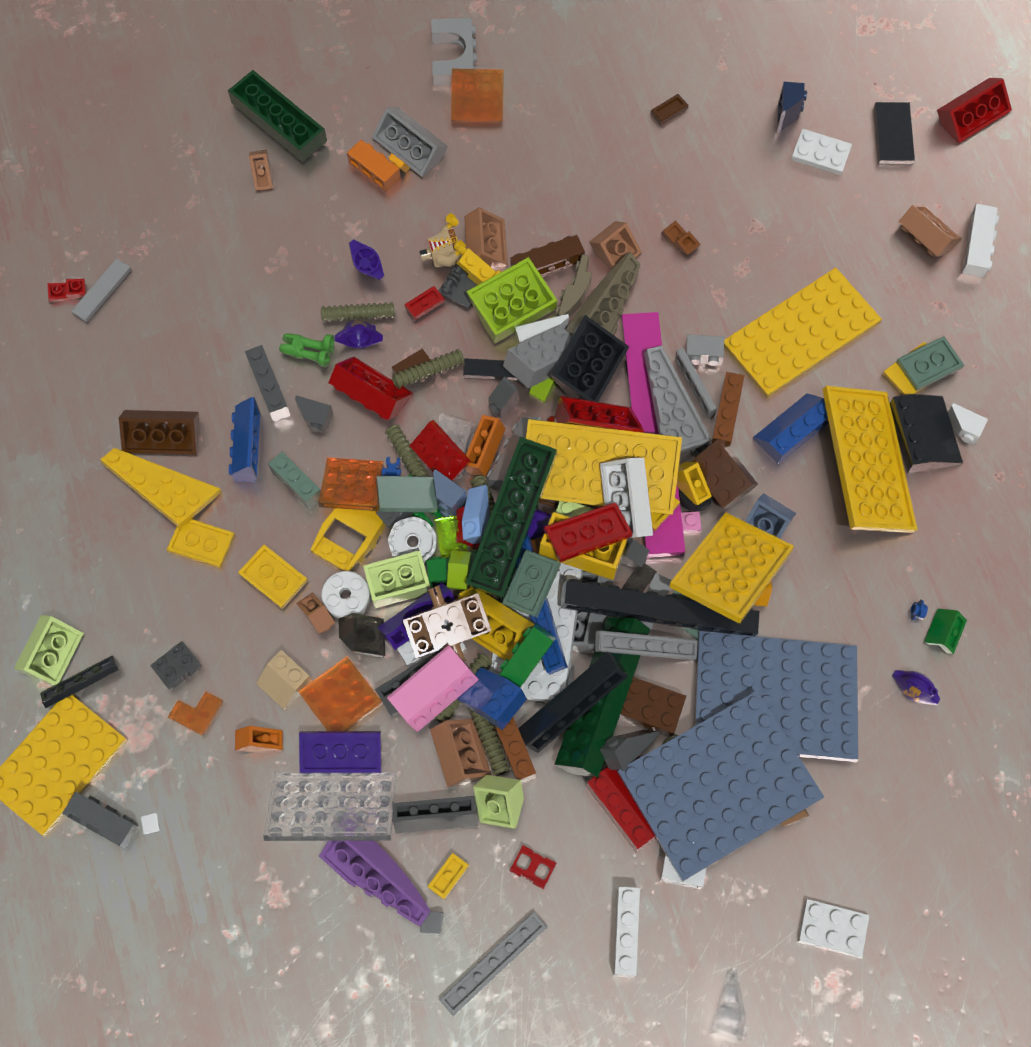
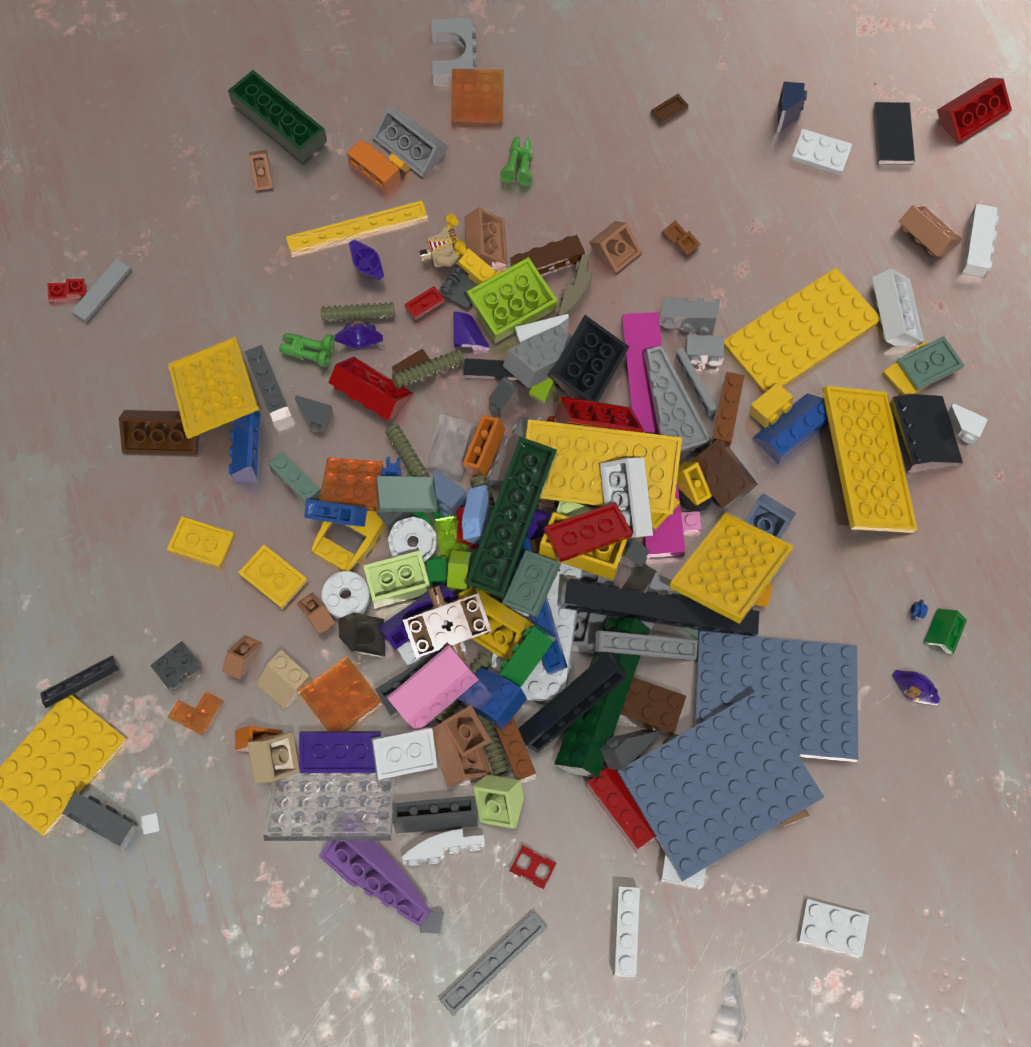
yellowish green slope [14,615,84,686] -> none
yellow wing [100,448,222,528] -> none
red plate [410,420,471,482] -> none
yellow plate [427,853,469,900] -> none
dark tan wedge [566,252,641,335] -> none
none -> yellow plate [168,336,259,439]
none -> nougat slope [222,635,262,679]
none -> tan slope [247,732,300,783]
none -> yellow tile [286,200,427,254]
none -> blue slope [304,499,367,527]
none -> white plate [371,727,438,780]
none -> white slope [402,829,485,866]
none -> nougat slope [442,705,491,758]
none -> dark purple slope [453,311,489,350]
none -> bright green piece [500,137,533,186]
none -> light grey wedge [659,298,720,336]
none -> yellow brick [749,383,794,428]
none -> white slope [872,268,924,346]

